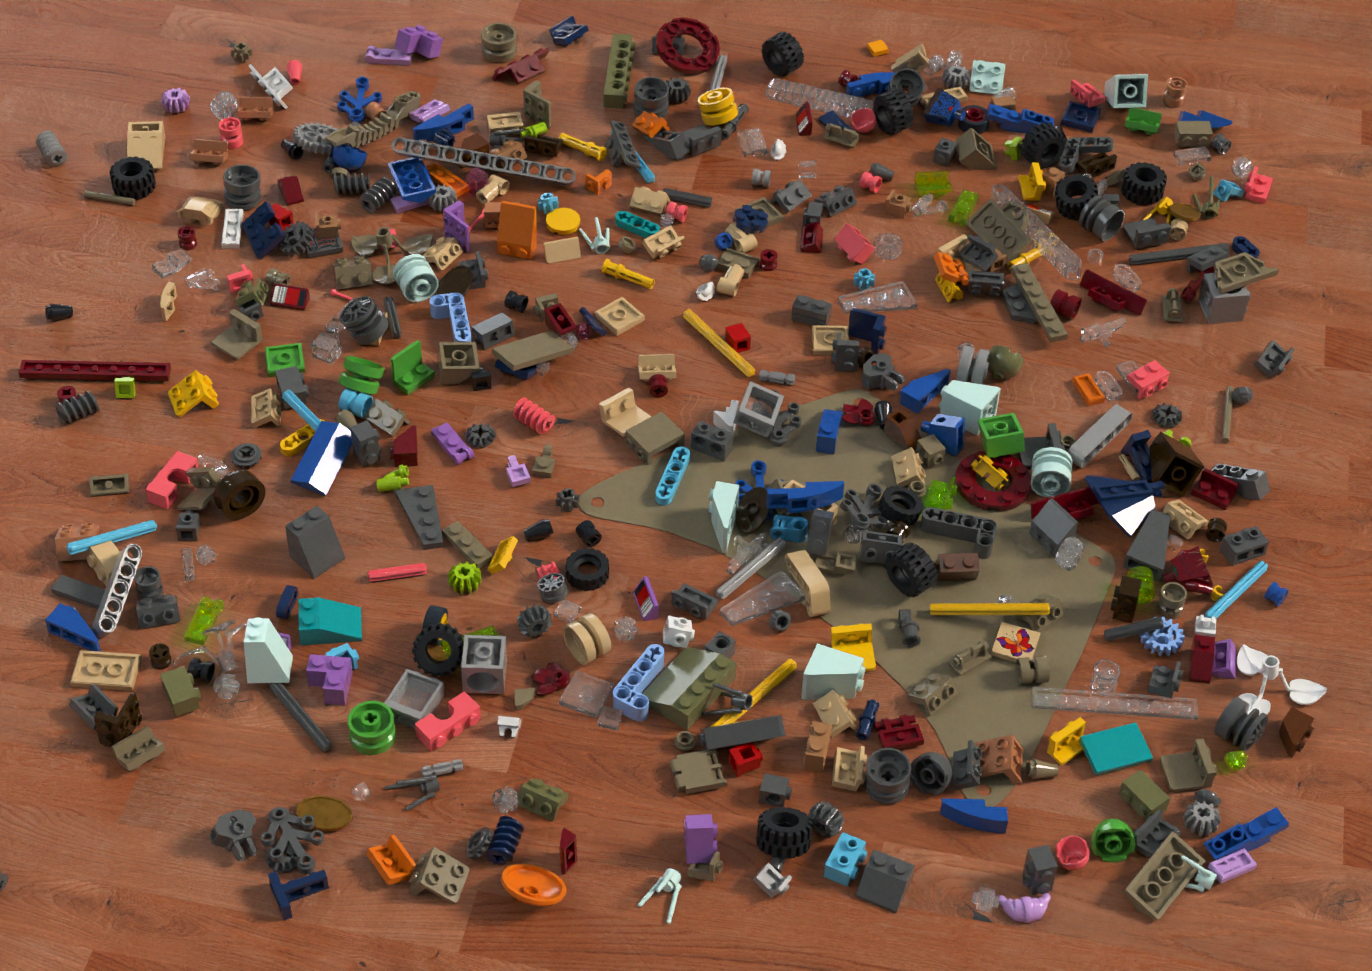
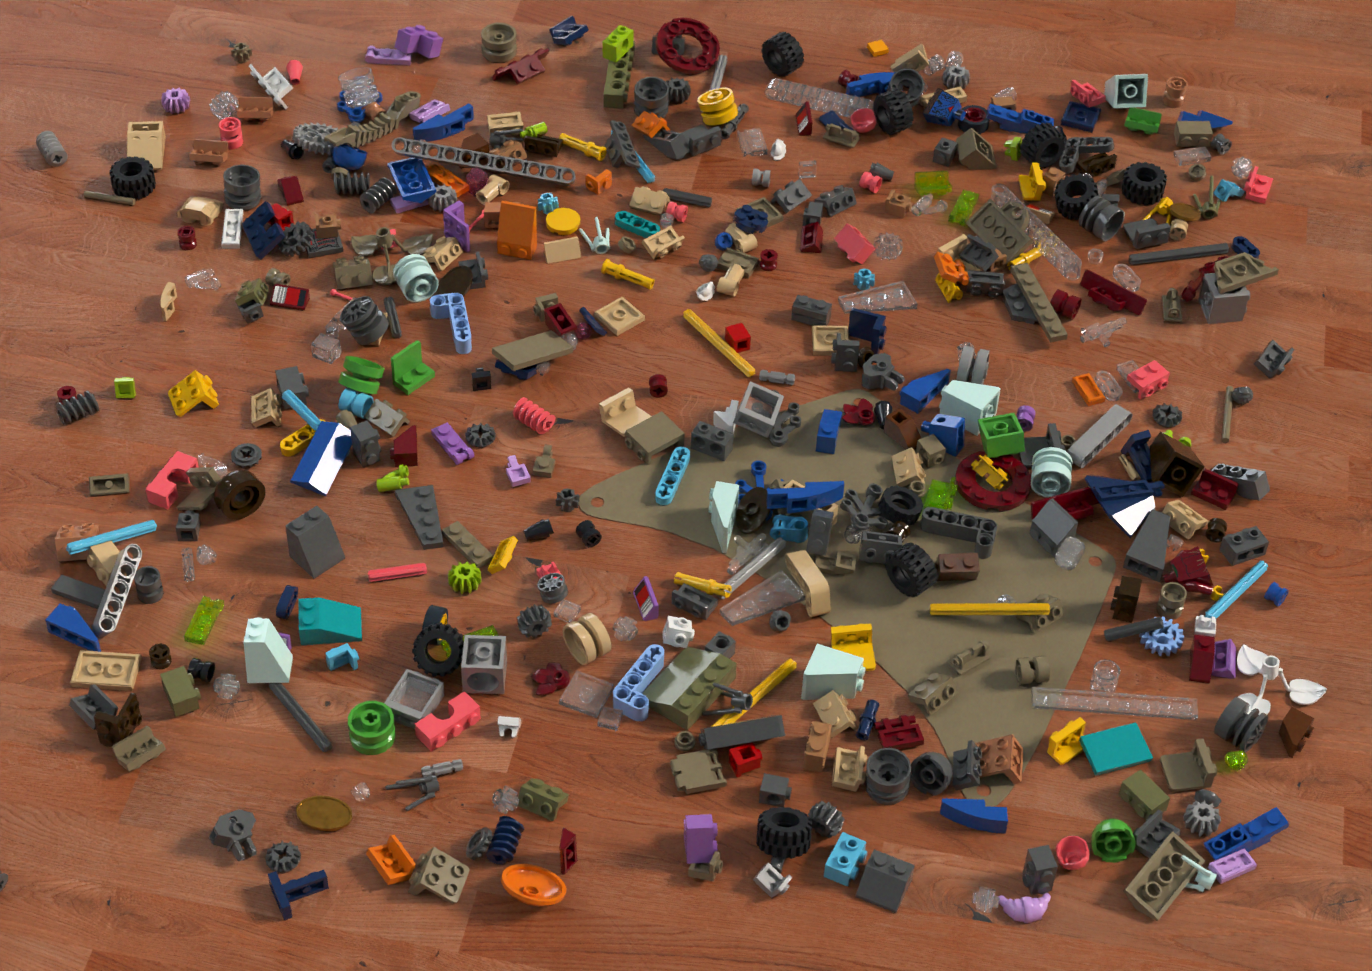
dark red plate [19,360,171,381] -> none
black cone [45,303,73,321] -> none
dark grey bracket [136,594,180,629] -> none
clear slope [152,249,193,279] -> none
clear plant [172,620,248,674] -> none
dark tan bracket [211,309,263,360] -> none
coral bracket [227,264,253,293] -> none
dark grey plant [261,807,324,875] -> none
bright green tile [265,343,305,377] -> none
medium lavender brick [306,654,353,706] -> none
dark blue gear [433,128,455,147] -> none
dark tan slope [437,342,480,384] -> none
dark grey hinge [472,313,515,350] -> none
black wheel [504,290,529,313] -> none
dark tan tile [514,688,535,710] -> none
dark tan bracket [523,80,551,129] -> none
black tyre [566,548,609,591] -> none
tan bracket [638,354,676,381] -> none
light aqua plant [638,869,682,924] -> none
dark grey connector [898,609,921,648] -> none
light aqua bracket [969,60,1006,95] -> none
olive cylinder [987,346,1024,380] -> none
tan tile [991,622,1041,663] -> none
dark tan cone [1025,758,1058,780] -> none
clear neon green wheel [1127,566,1155,604] -> none
dark grey bracket [1147,661,1183,699] -> none
dark grey bracket [1188,245,1229,273] -> none
none -> clear wheel [338,67,379,108]
none -> lime brick [603,25,634,63]
none -> yellow pin [674,572,732,598]
none -> medium lavender wheel [1016,406,1036,432]

